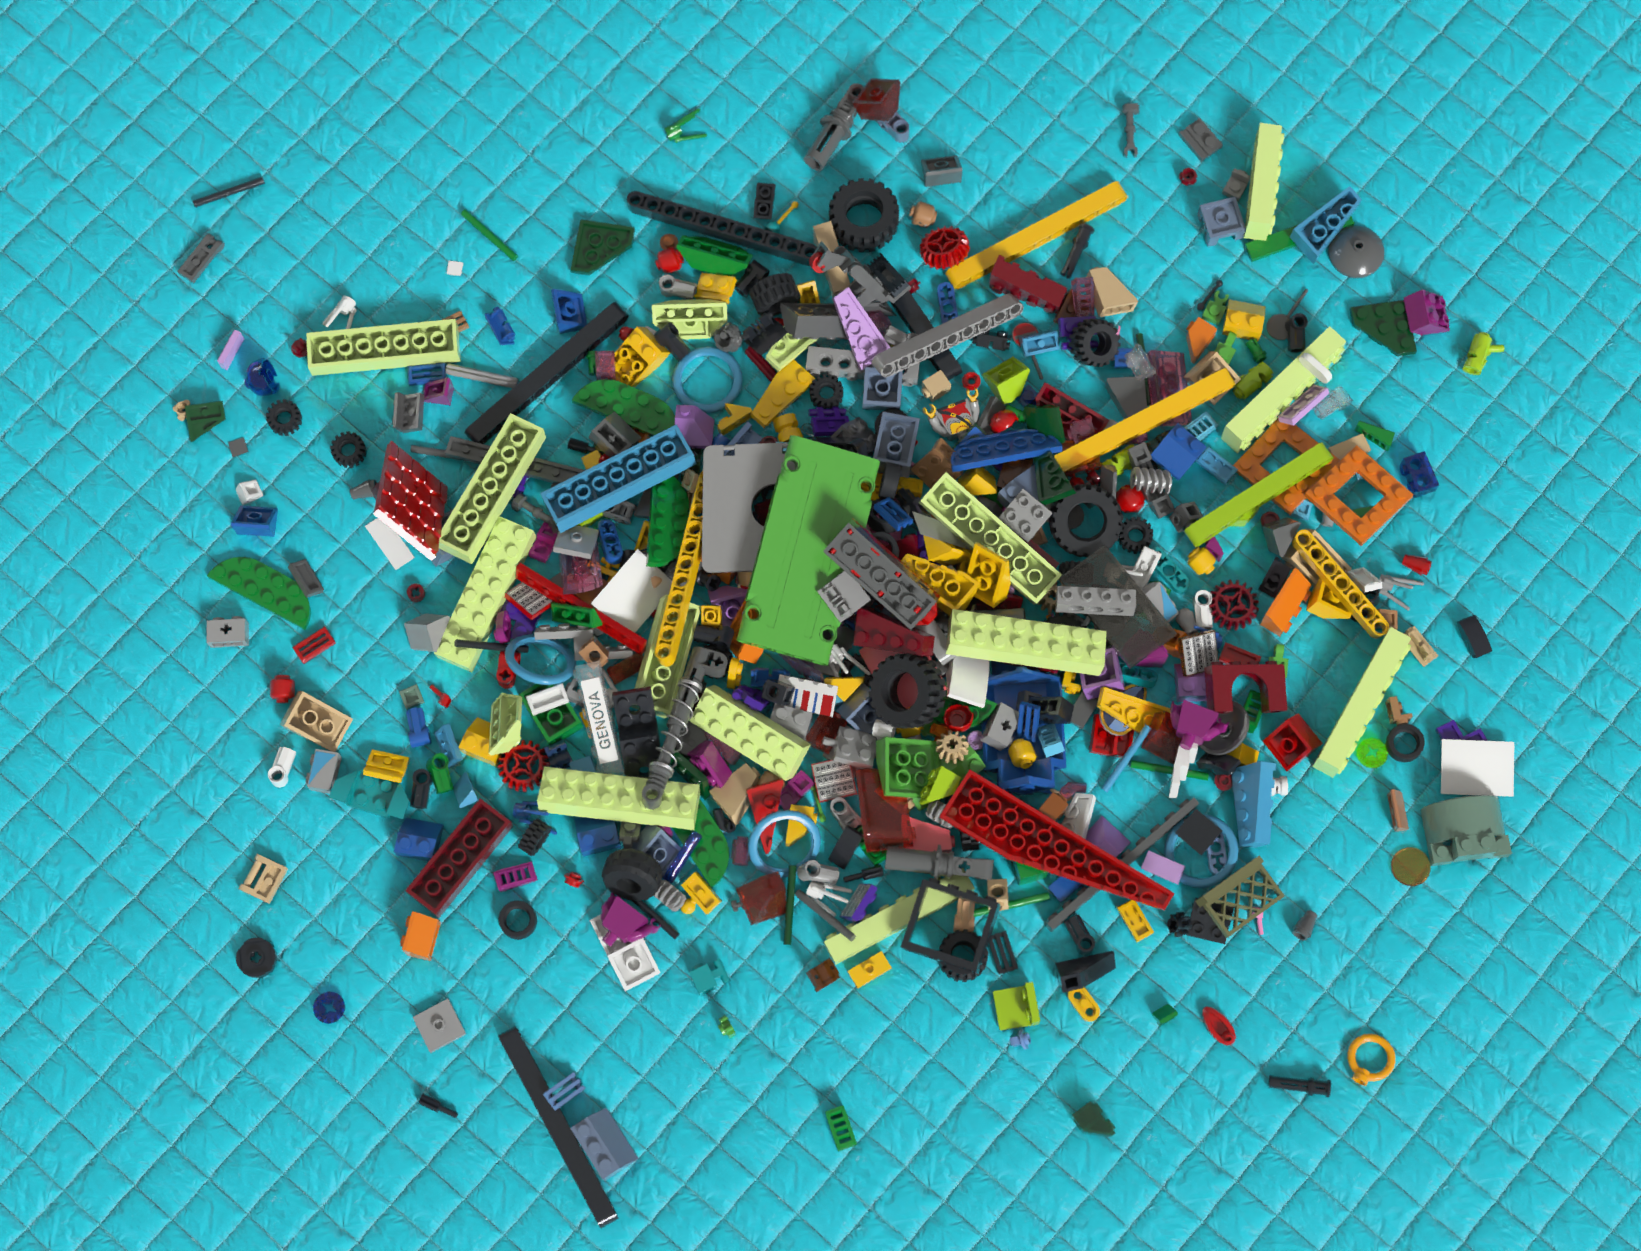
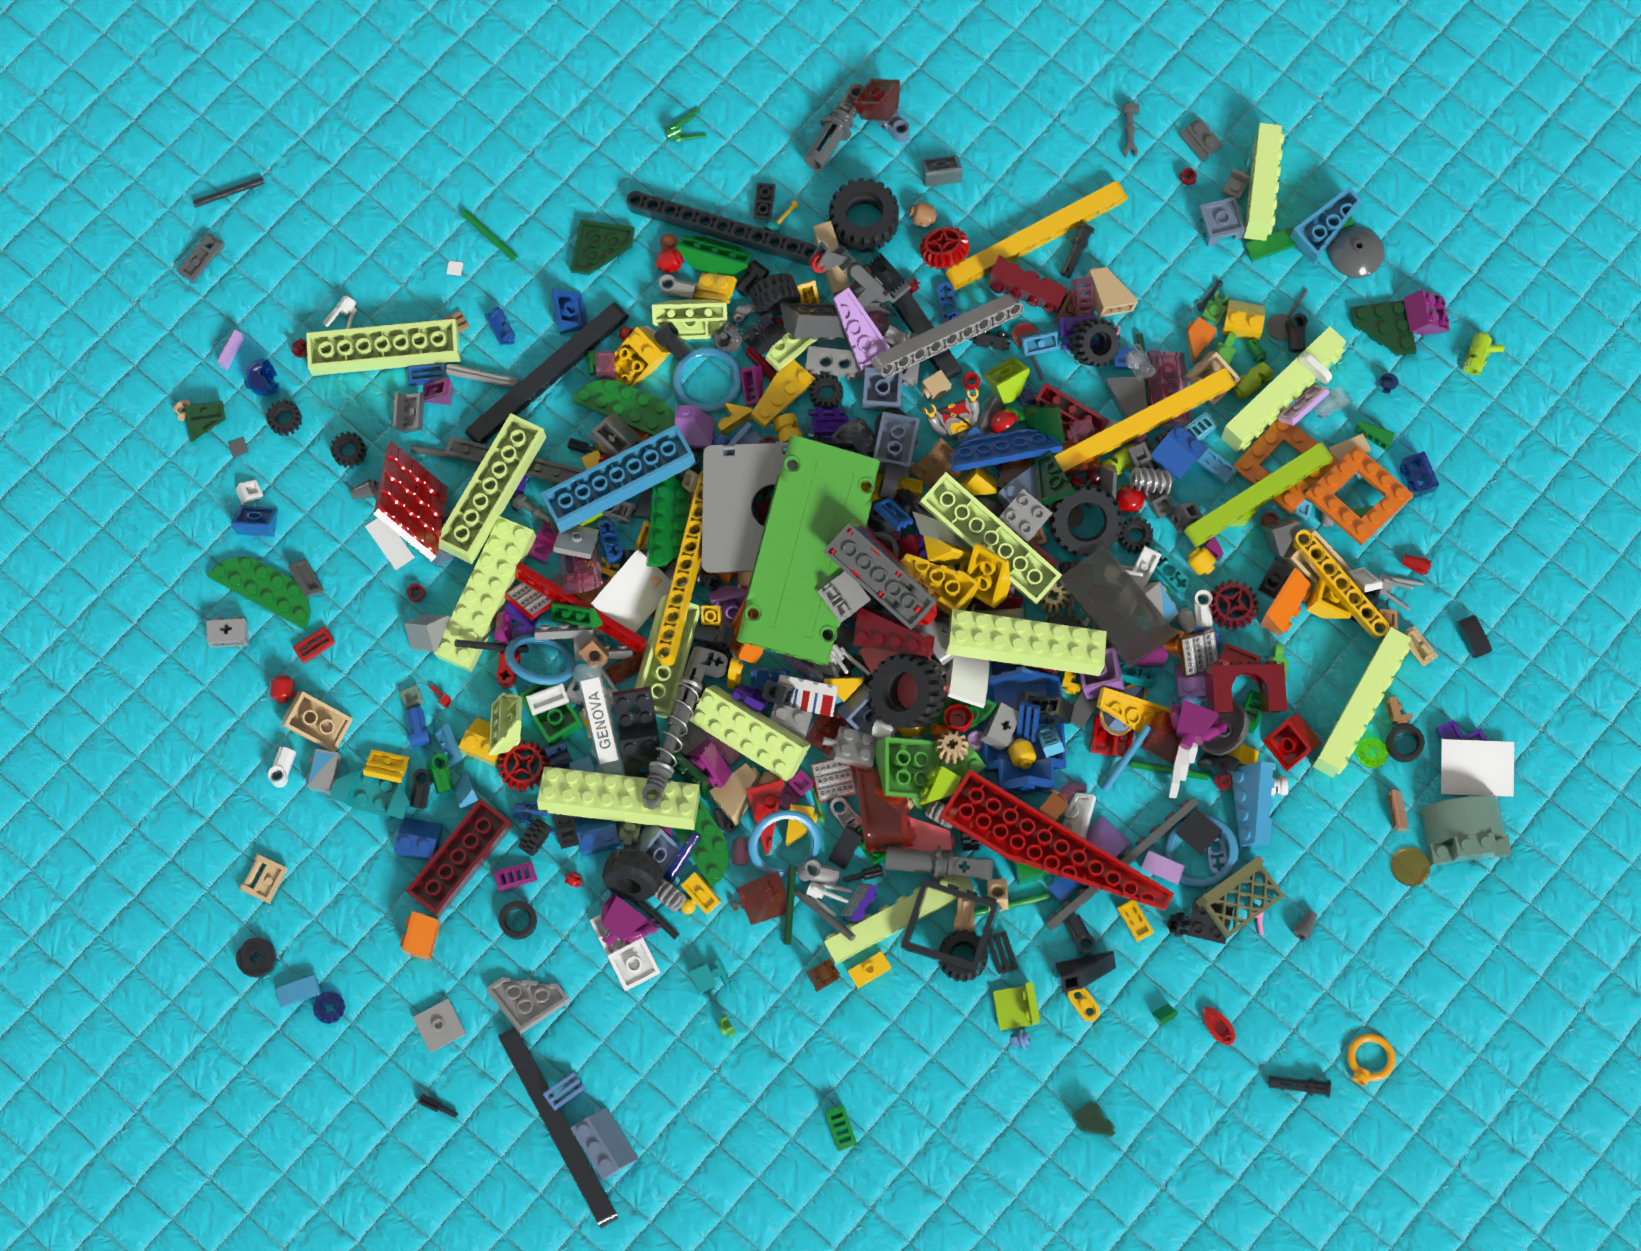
light grey brick [1055,586,1136,616] -> none
none -> dark azure slope [275,975,322,1008]
none -> light grey plate [486,977,570,1035]
none -> black slope [553,814,579,849]
none -> light grey arm [732,304,756,323]
none -> magenta slope [740,366,763,406]
none -> dark blue plate [1379,373,1399,394]

